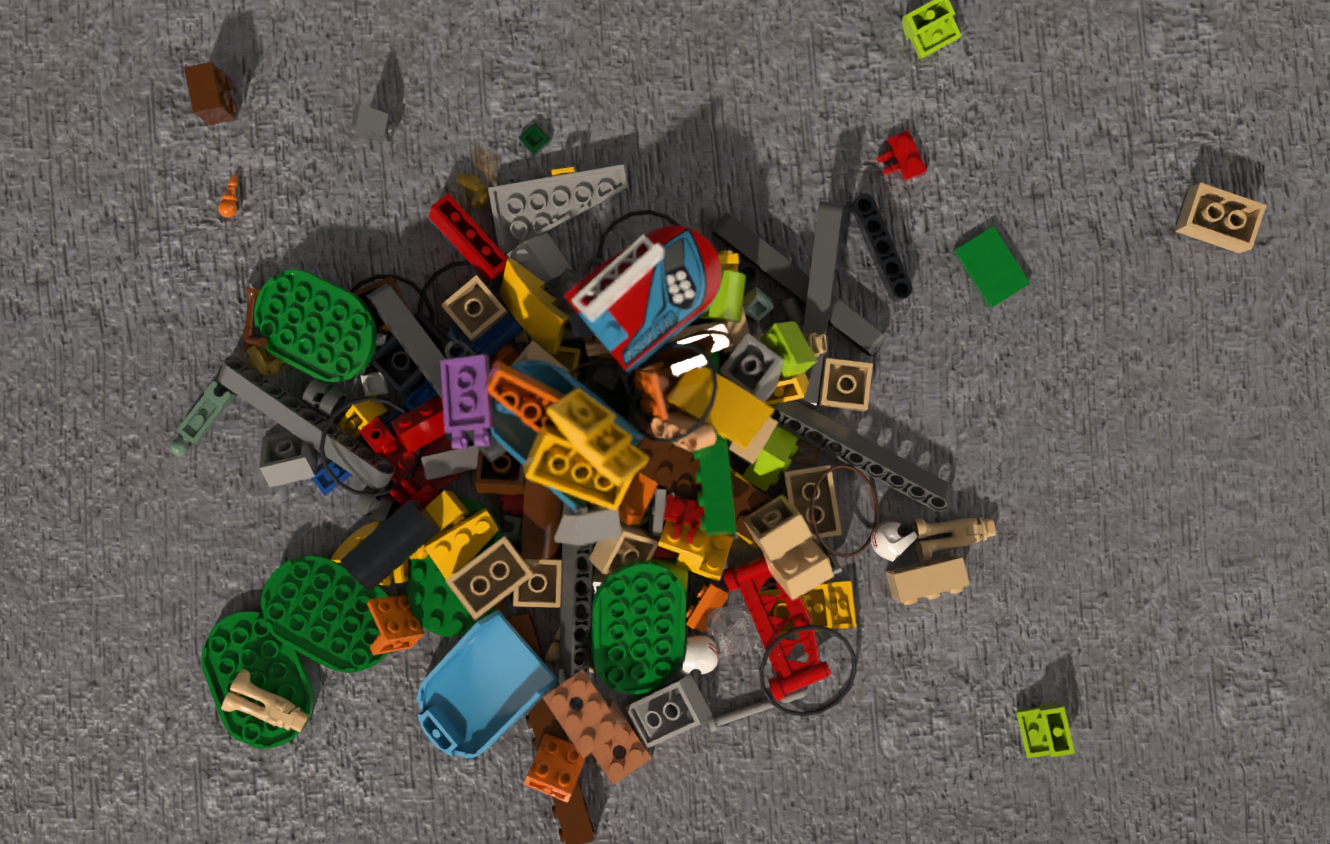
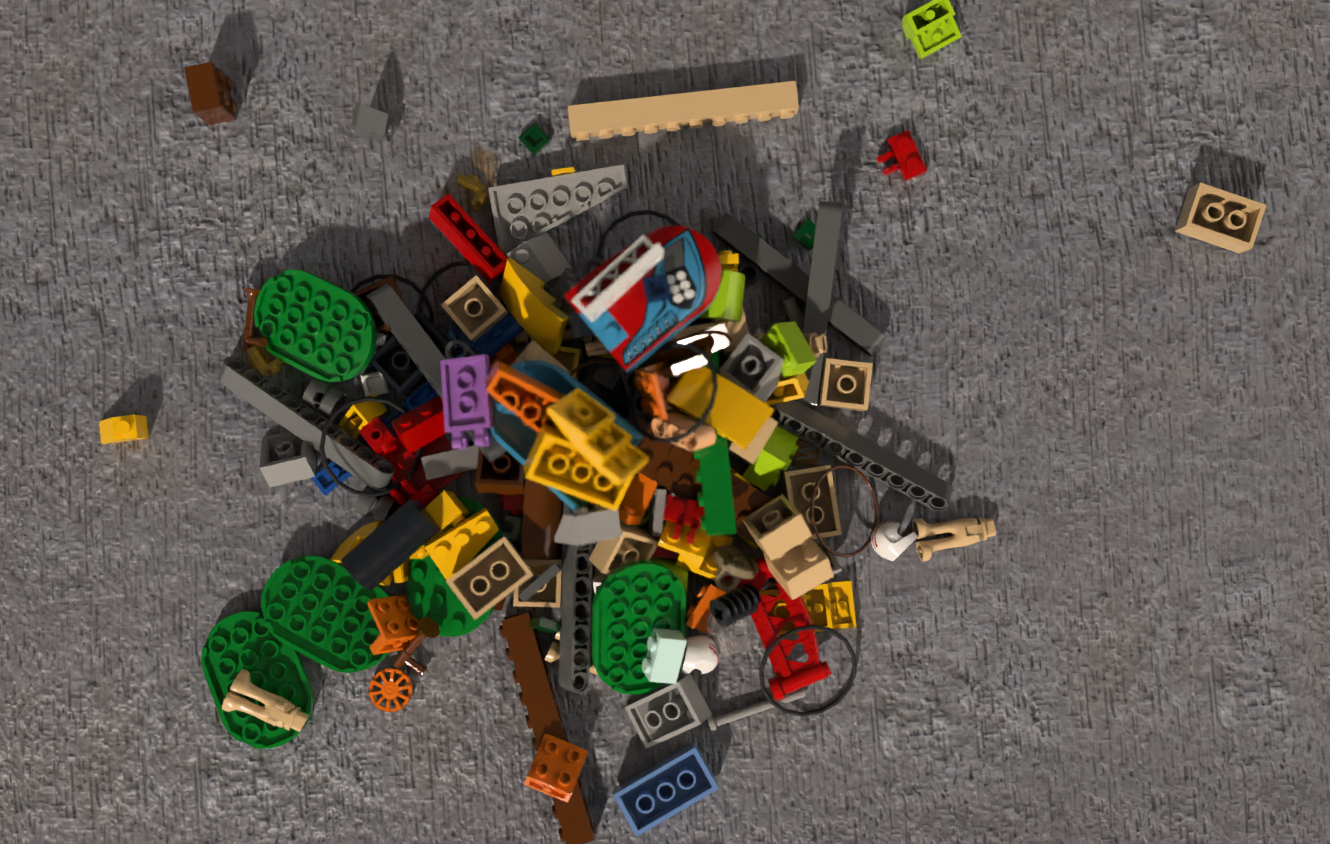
sand green plate [170,380,236,456] -> none
orange bar [218,174,238,218] -> none
dark azure windscreen [416,610,560,759] -> none
nougat bracket [542,669,652,785] -> none
light aqua slope [743,286,774,322] -> none
black beam [851,194,912,302] -> none
tan brick [886,555,970,605] -> none
green tile [953,226,1030,309] -> none
lime brick [1016,703,1075,759] -> none
none -> yellow slope [99,415,149,444]
none -> orange wheel [368,668,413,712]
none -> reddish brown piece [393,617,440,676]
none -> dark grey tile [518,562,561,602]
none -> dark green tile [529,617,562,633]
none -> tan brick [567,81,799,141]
none -> medium blue brick [613,741,719,837]
none -> dark blue tile [642,274,672,304]
none -> light aqua brick [642,628,687,684]
none -> black piece [709,583,760,627]
none -> dark tan tile [713,545,759,592]
none -> dark green tile [793,219,816,251]

